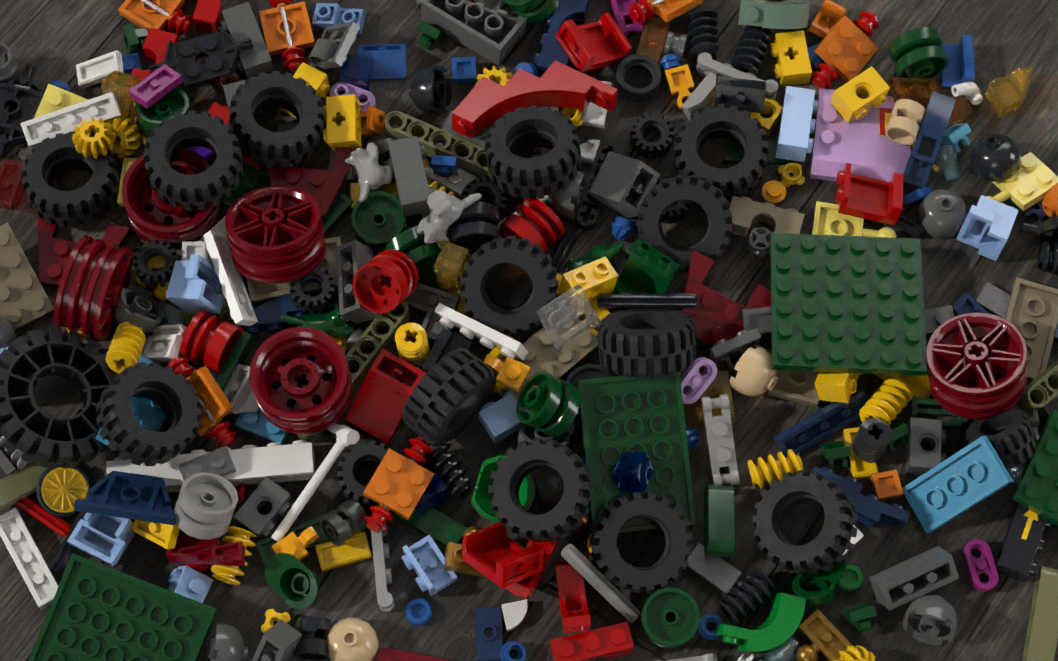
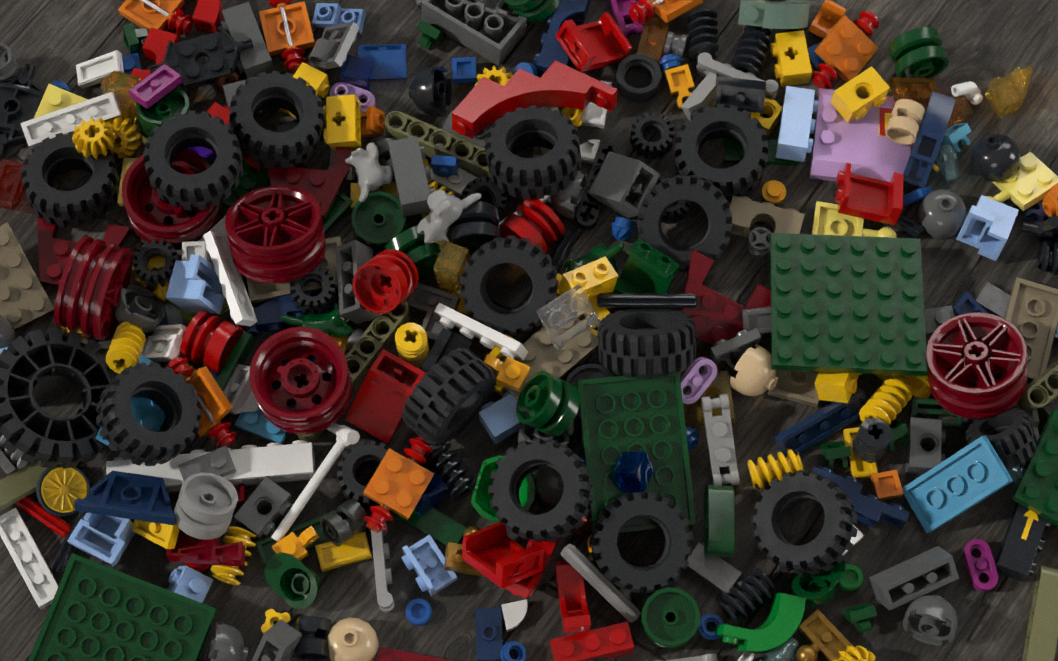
yellow plate [778,163,805,188] -> none
blue panel [941,35,975,89] -> none

